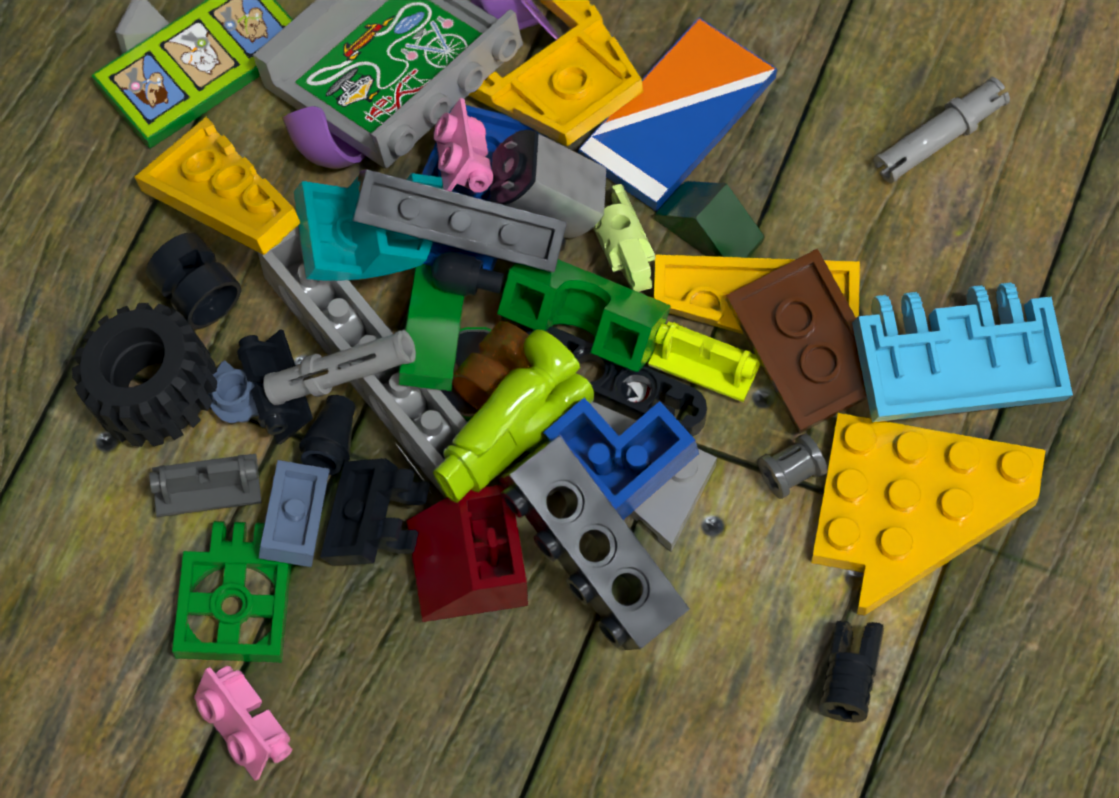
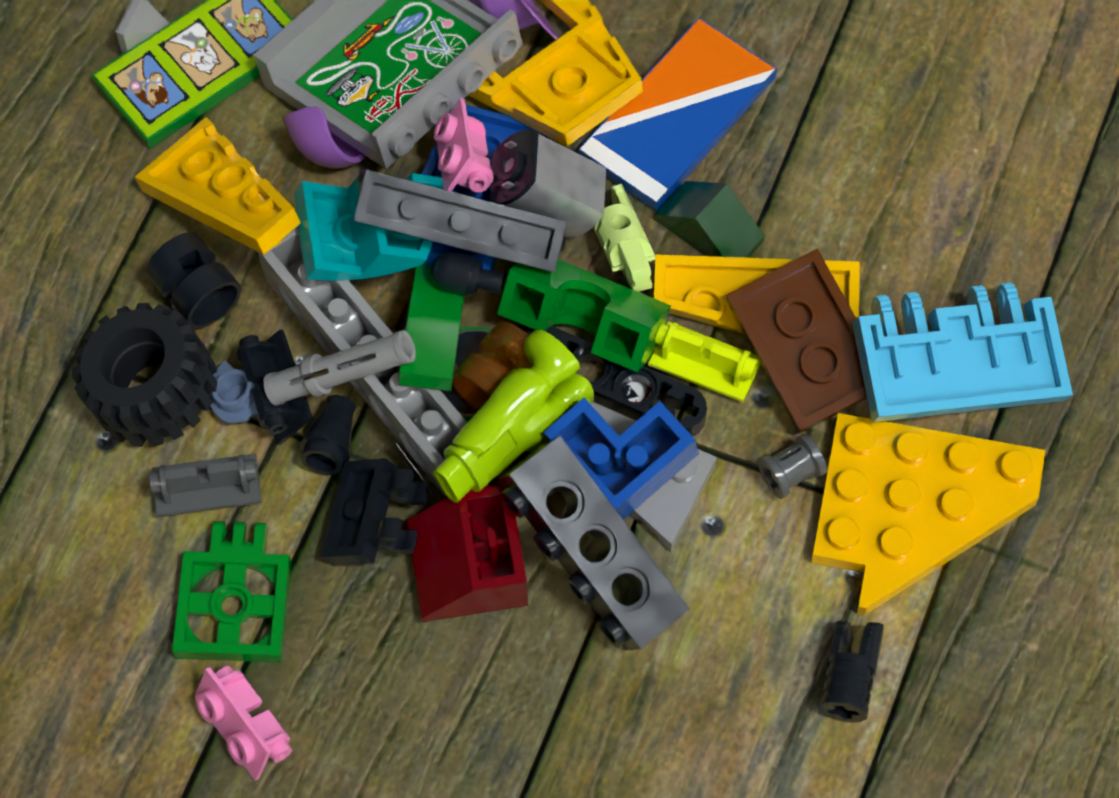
sand blue plate [259,460,329,567] -> none
light grey pin [874,77,1010,183] -> none

